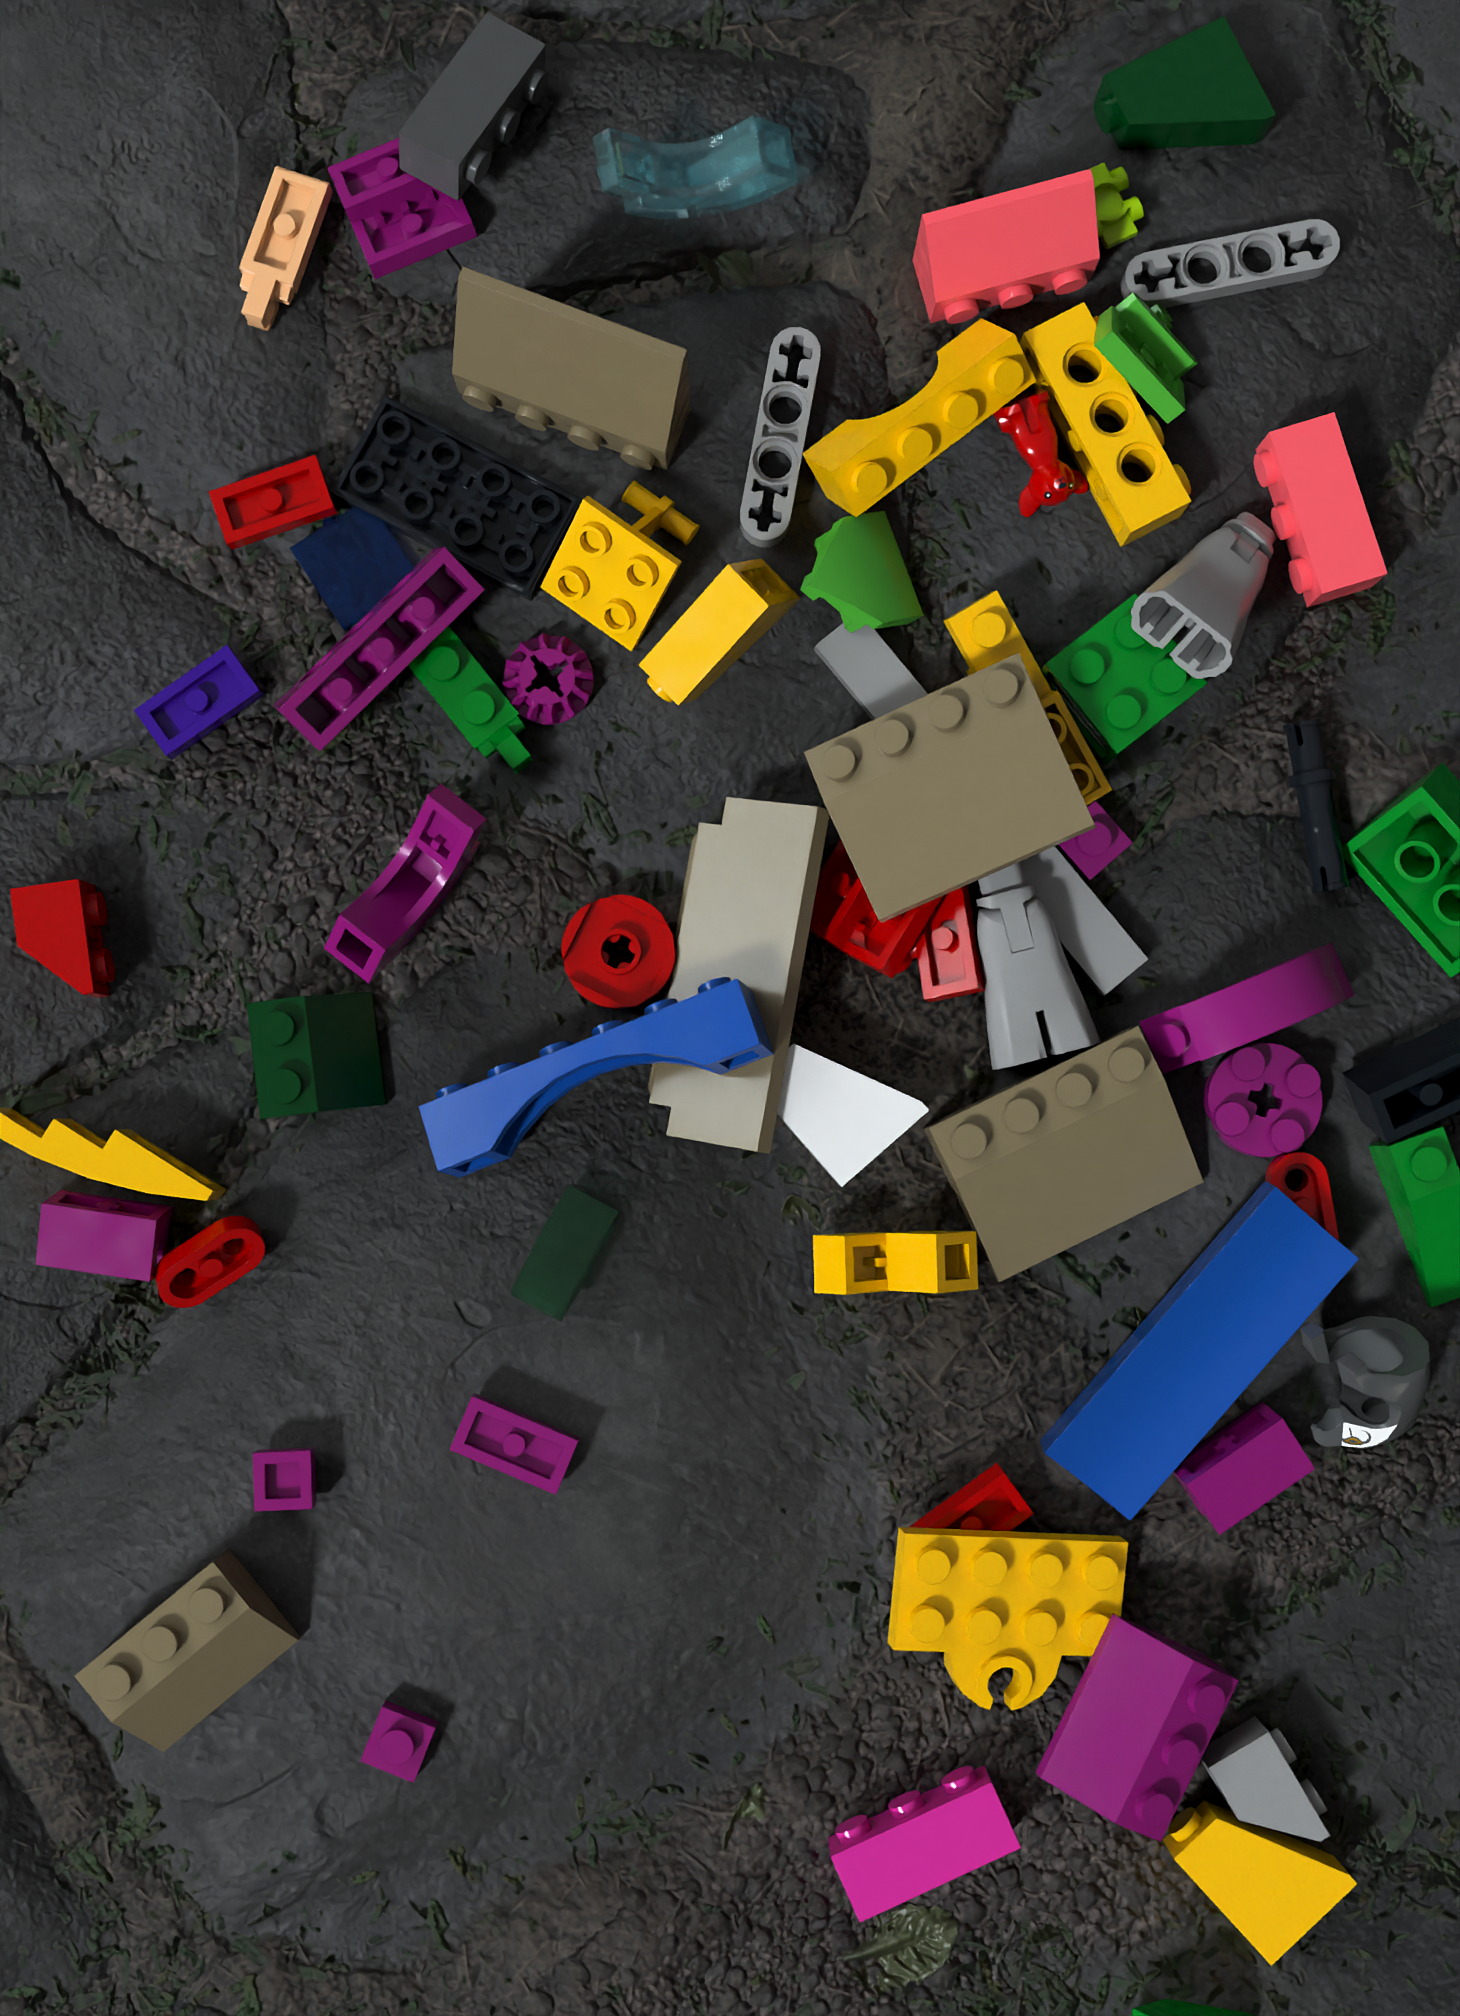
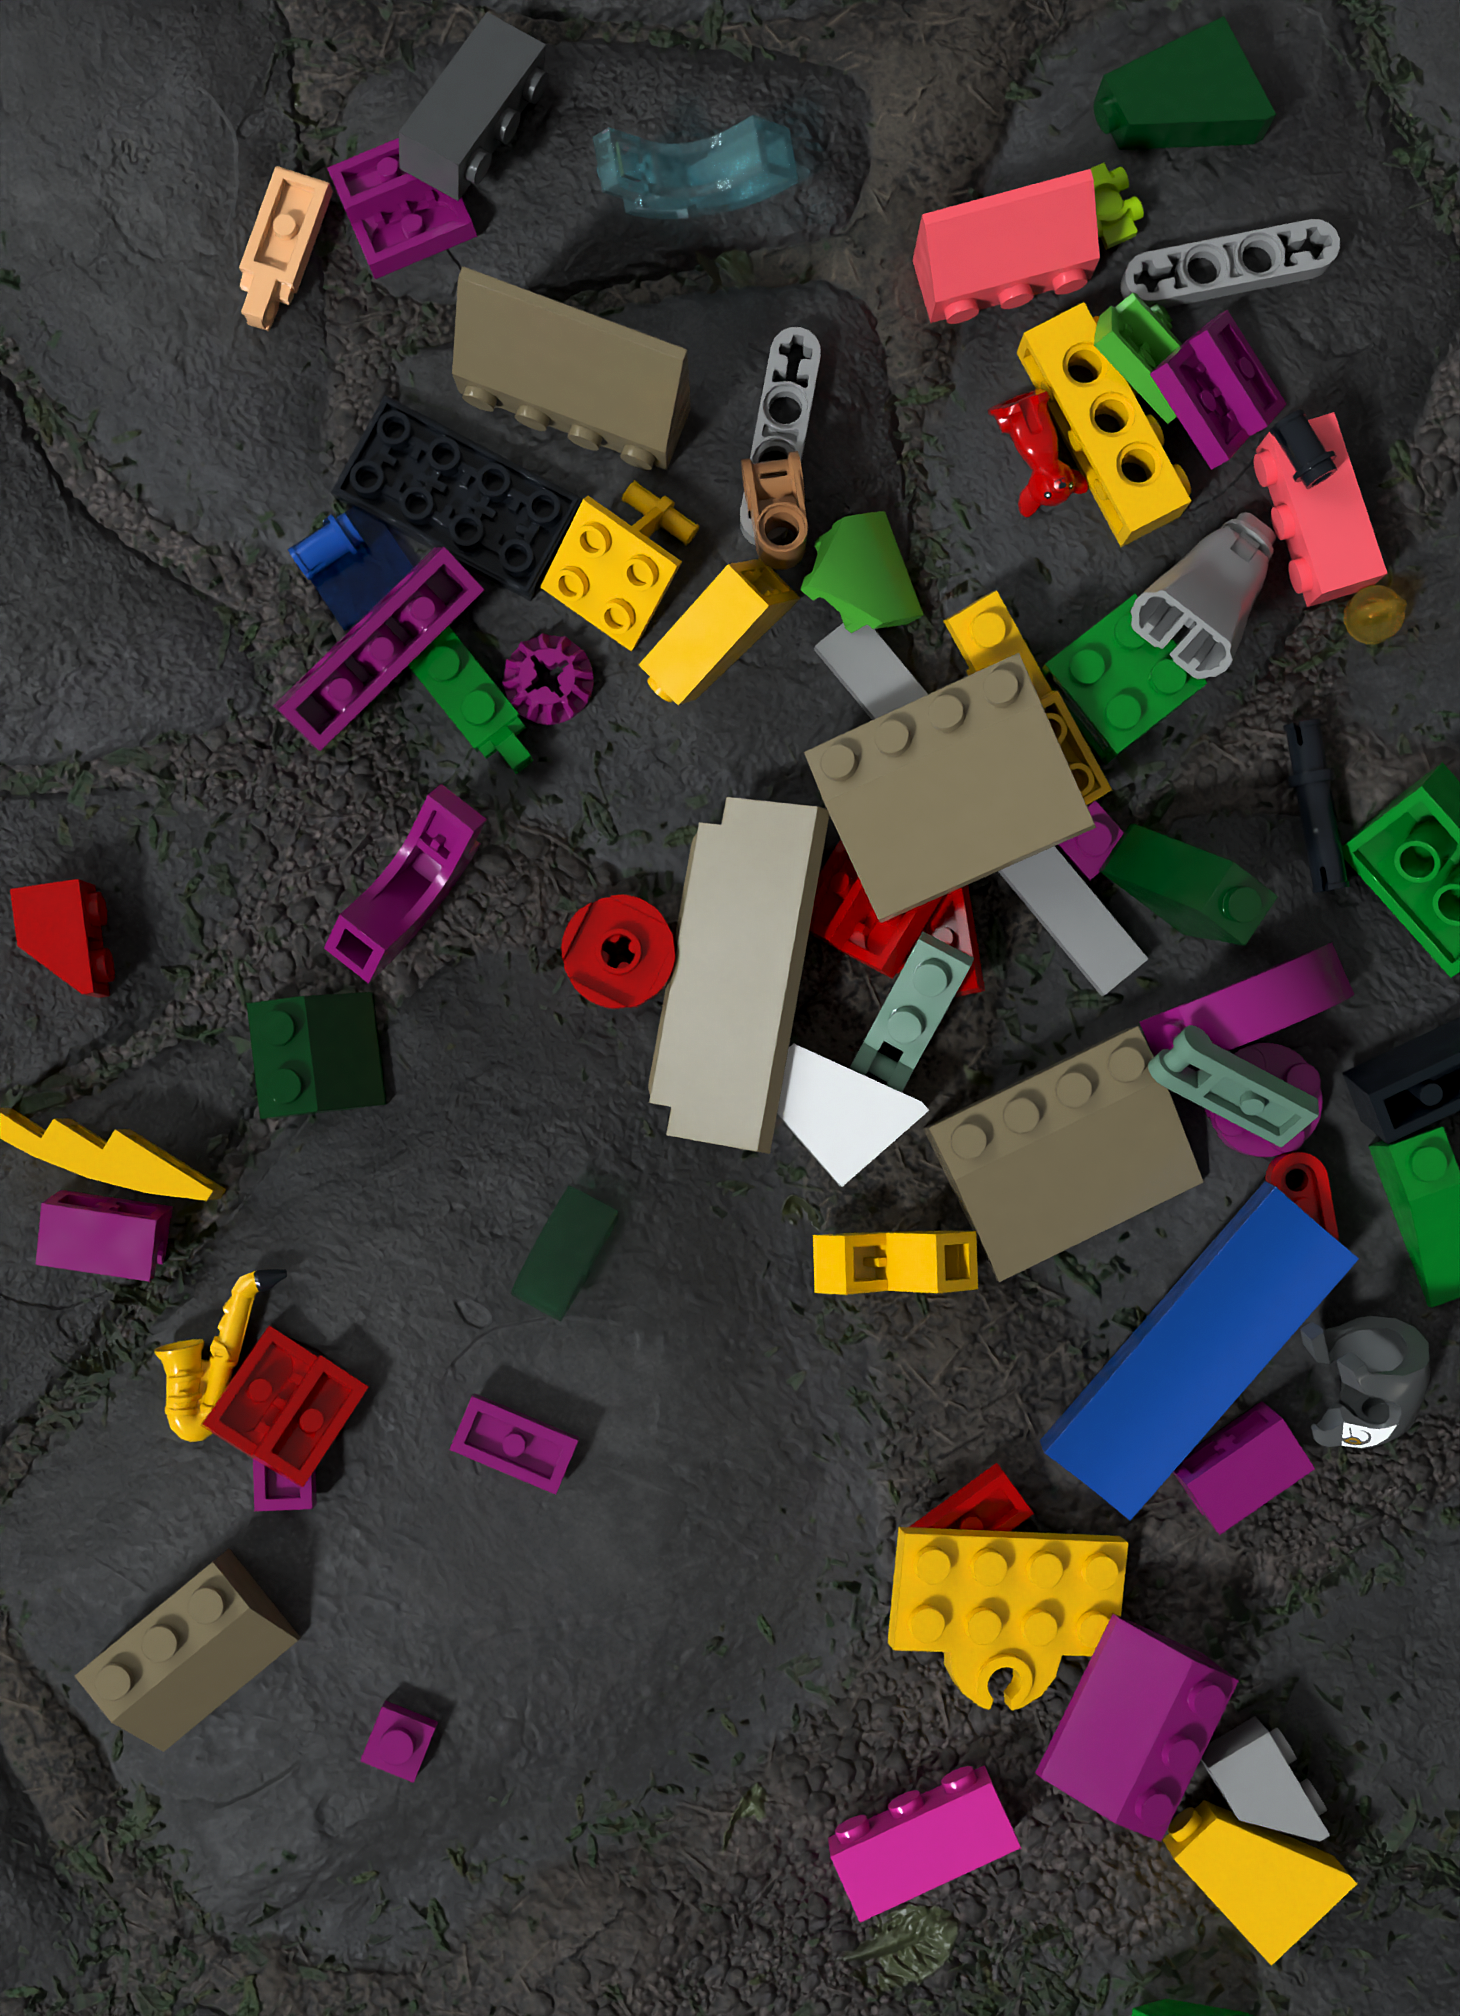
dark purple plate [134,645,264,760] -> none
red plate [155,1216,265,1308] -> none
red plate [209,455,338,550] -> none
blue arch [419,977,774,1178] -> none
yellow arch [802,318,1036,518] -> none
light grey piece [976,862,1101,1070] -> none
none -> yellow piece [154,1269,287,1442]
none -> red slope [201,1325,368,1487]
none -> blue pin [288,512,364,580]
none -> medium nougat piece [741,451,808,570]
none -> sand green plate [849,931,974,1092]
none -> dark green slope [1099,824,1278,946]
none -> sand green plate [1148,1025,1319,1148]
none -> magenta slope [1150,310,1287,470]
none -> black pin [1270,409,1337,489]
none -> clear yellow tile [1344,585,1407,644]

